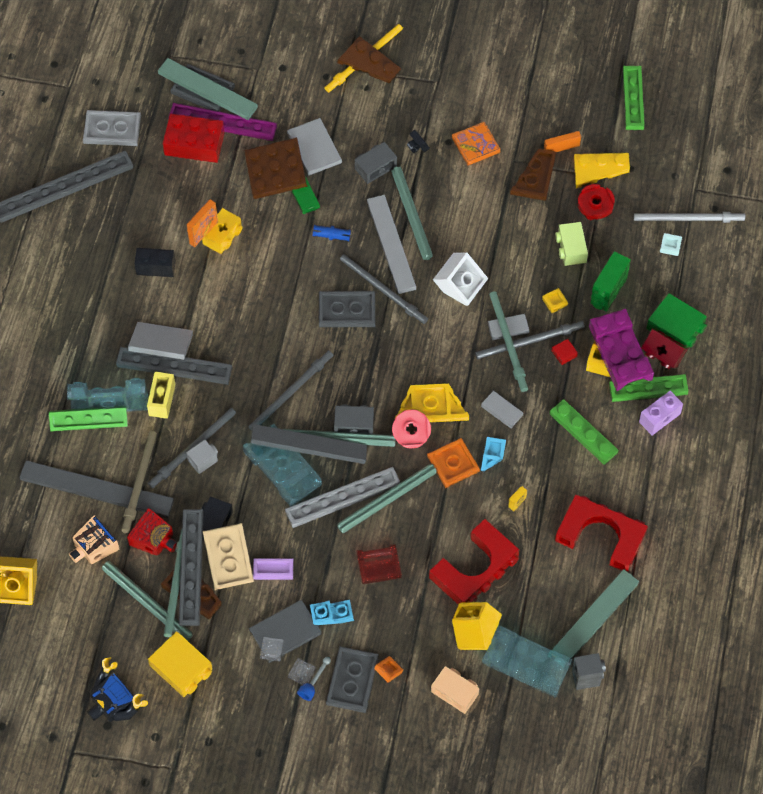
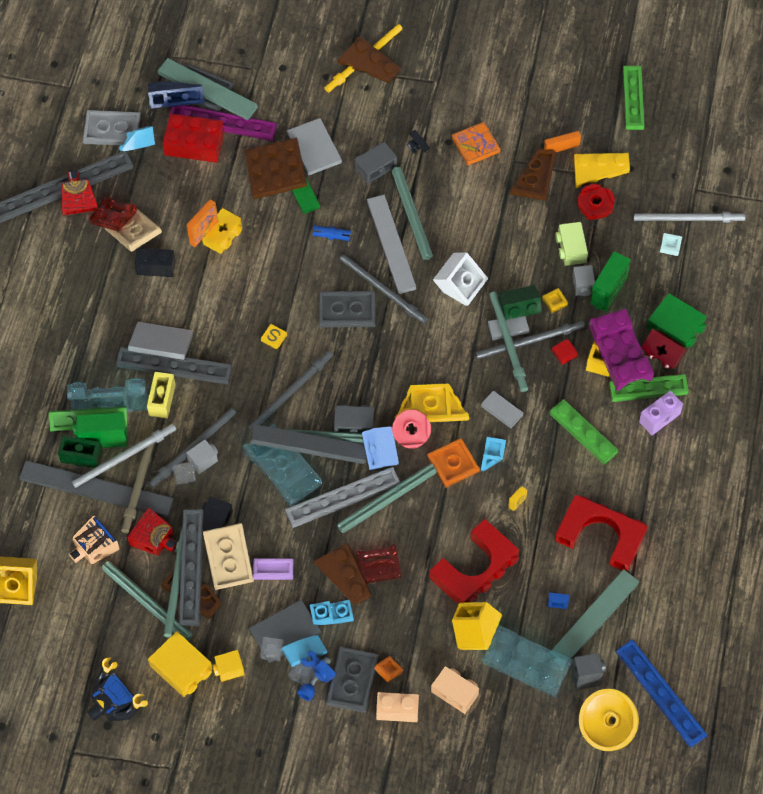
none -> dark green brick [58,435,103,468]
none -> red torso [62,171,97,216]
none -> light grey bar [71,423,176,488]
none -> green brick [73,412,128,448]
none -> clear red plate [89,197,137,232]
none -> tan tile [103,205,162,252]
none -> medium azure slope [119,126,155,151]
none -> dark blue slope [148,81,204,108]
none -> clear plate [172,462,196,485]
none -> yellow brick [212,650,244,682]
none -> yellow tile [261,324,287,349]
none -> medium azure slope [282,635,327,667]
none -> blue plate [300,650,337,683]
none -> reddish brown wing [313,543,373,605]
none -> light blue panel [362,427,399,470]
none -> light nougat brick [377,692,419,722]
none -> dark green brick [498,285,542,320]
none -> blue tile [548,592,569,609]
none -> light grey brick [572,265,595,296]
none -> yellow dish [579,689,639,751]
none -> blue tile [616,639,707,748]

